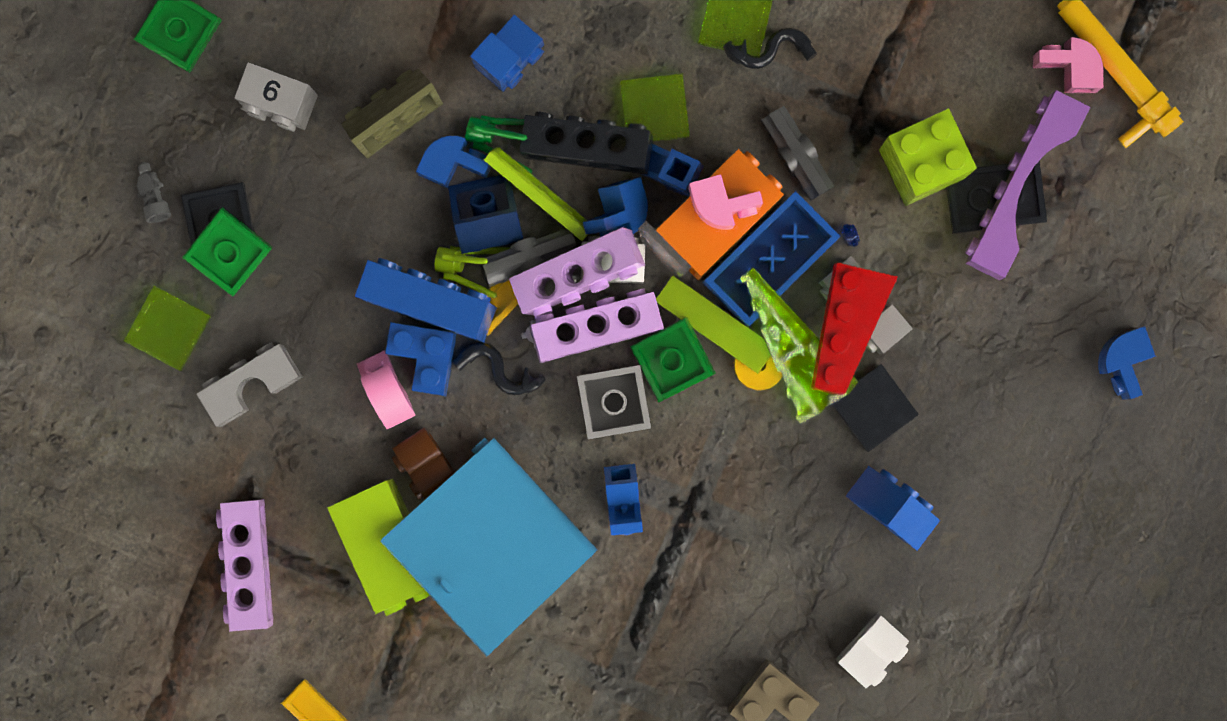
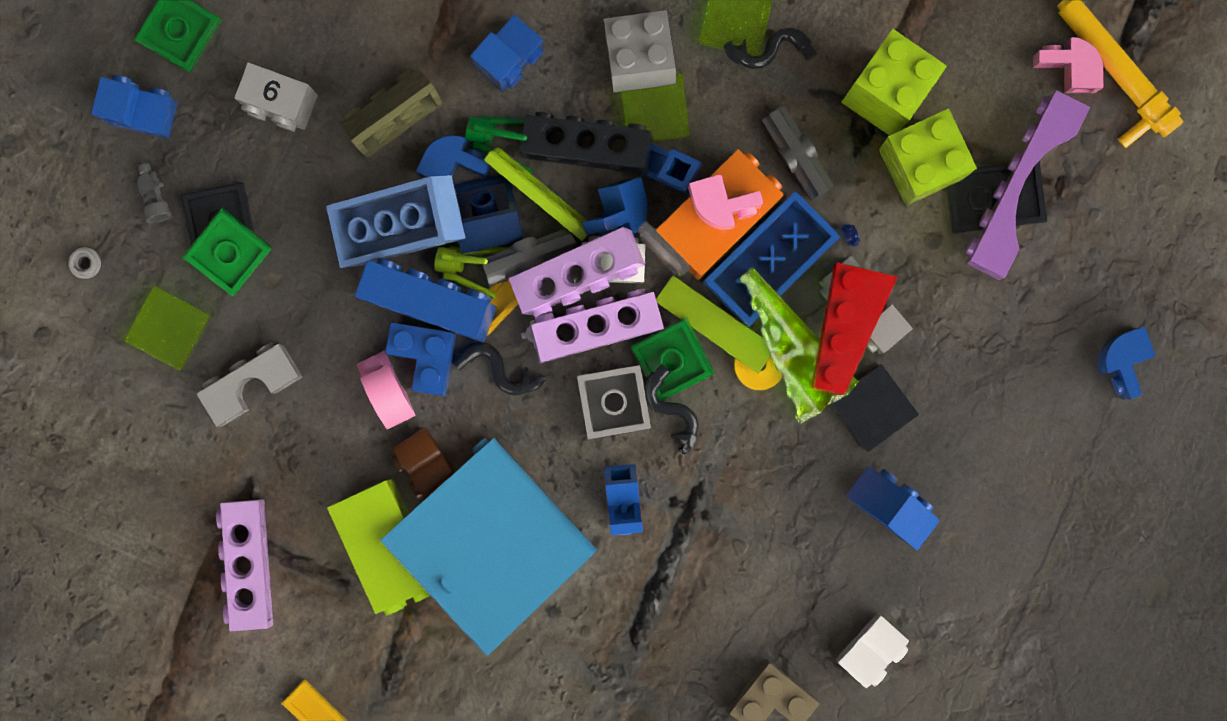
none -> light grey plate [68,247,101,279]
none -> blue brick [91,75,178,139]
none -> medium blue brick [326,175,465,268]
none -> light grey brick [604,10,676,93]
none -> black animal [644,364,699,455]
none -> lime brick [841,29,947,136]

